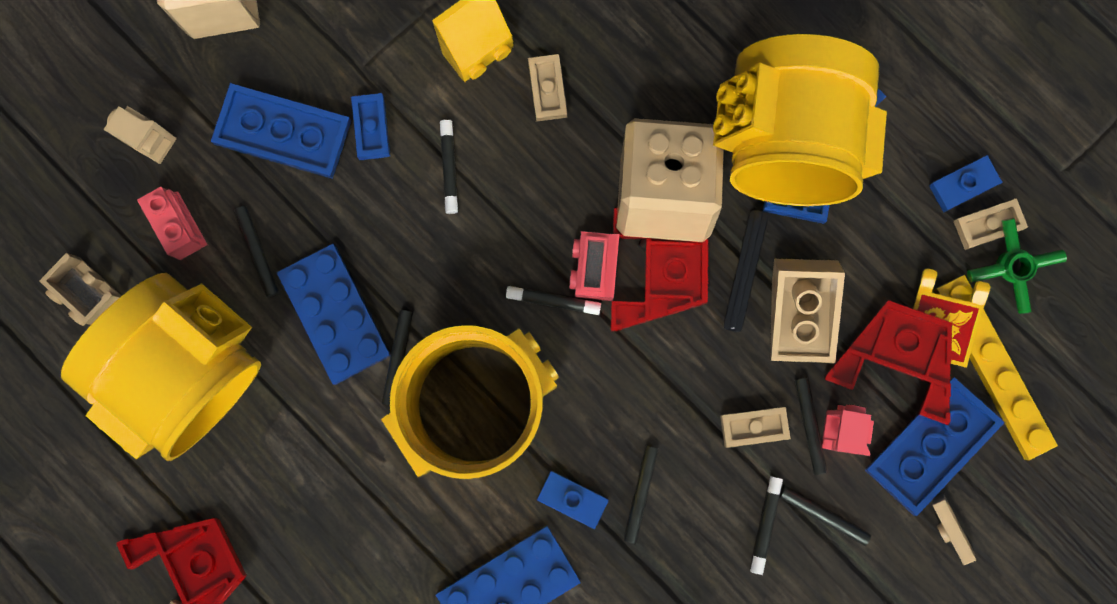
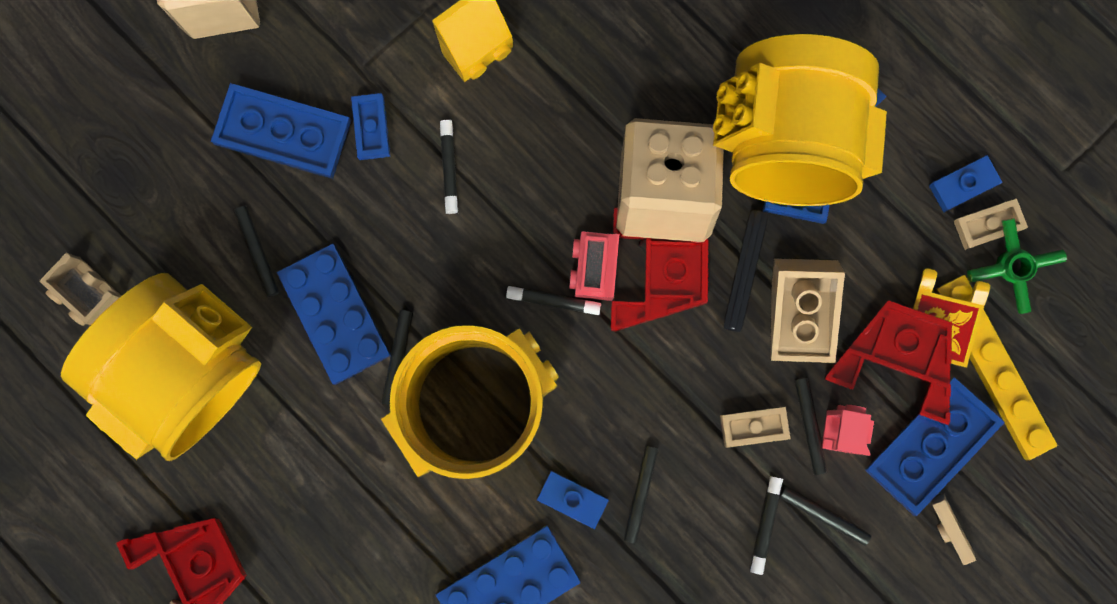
tan window [104,106,177,164] -> none
coral window [137,187,208,260] -> none
tan plate [528,54,567,122] -> none

